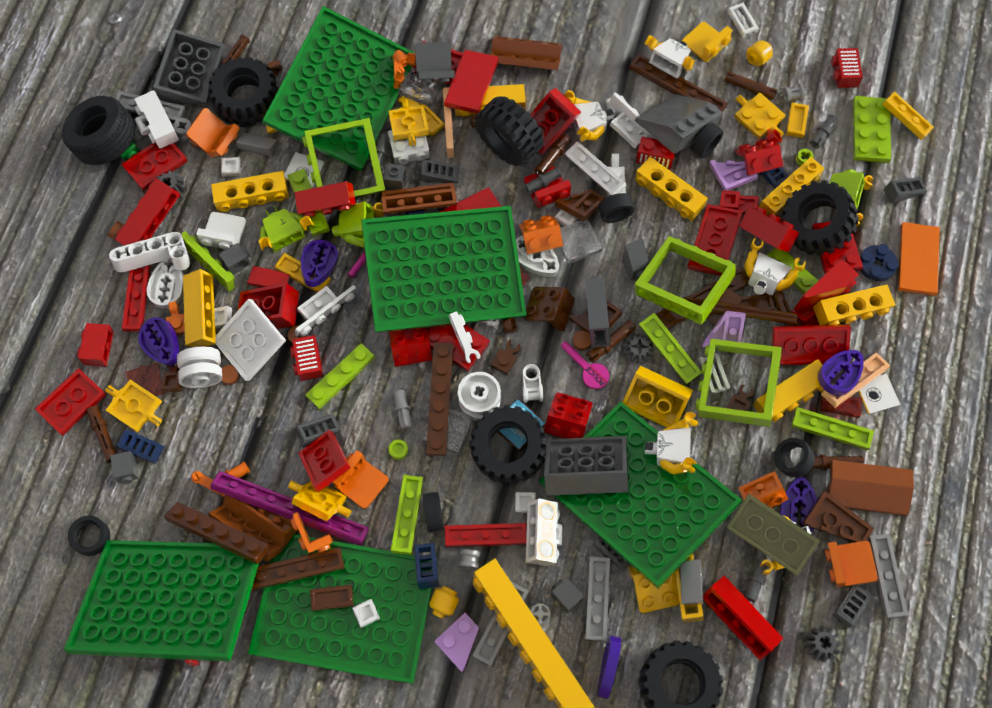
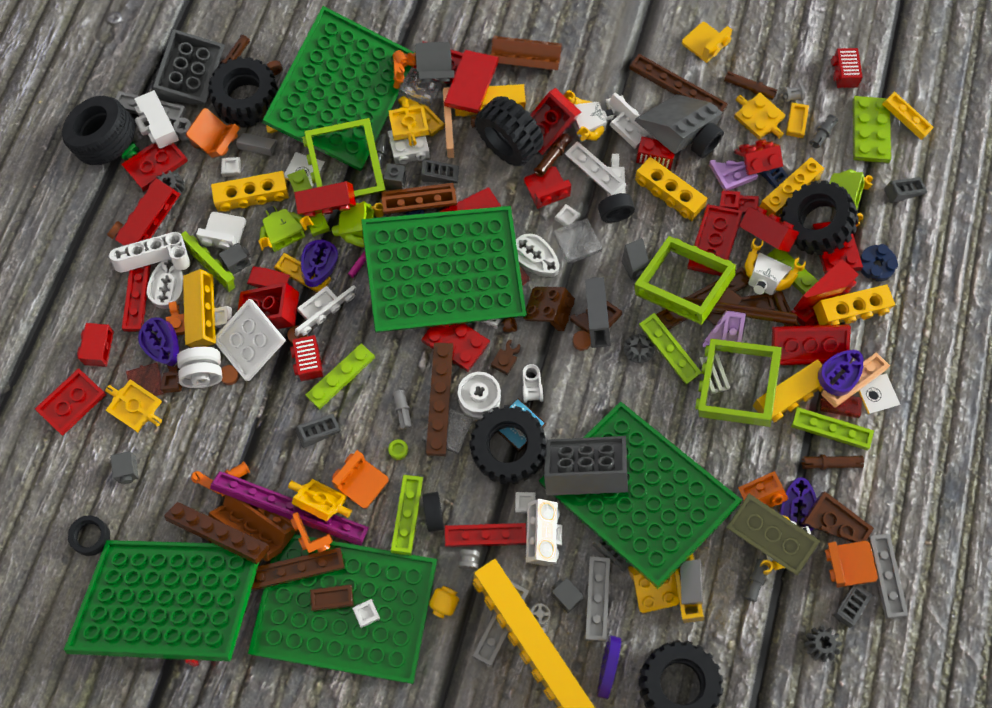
reddish brown pin [86,406,116,463] -> none
dark blue slope [117,429,164,464] -> none
red plate [298,429,351,492] -> none
red bracket [389,327,432,367] -> none
dark blue slope [414,543,439,589] -> none
lavender wing [434,613,479,672] -> none
white plate [448,311,480,363] -> none
orange bracket [519,215,563,254] -> none
dark grey pin [525,167,562,195] -> none
red bracket [544,393,593,439] -> none
reddish brown wing [555,189,605,222] -> none
dark pink piece [561,341,610,390] -> none
reddish brown pin [586,320,636,363] -> none
yellow slope [622,366,693,427] -> none
white torso [644,35,695,78] -> none
torso [645,412,698,475] -> none
red brick [703,575,784,661] -> none
reddish brown plate [726,384,754,411] -> none
white tile [727,3,759,38] -> none
yellow head [746,40,772,67] -> none
red plate [766,129,782,144] -> none
black tyre [774,438,815,478] -> none
lime bush [795,149,814,166] -> none
dark orange slope [826,460,914,516] -> none
orange tile [898,222,940,296] -> none

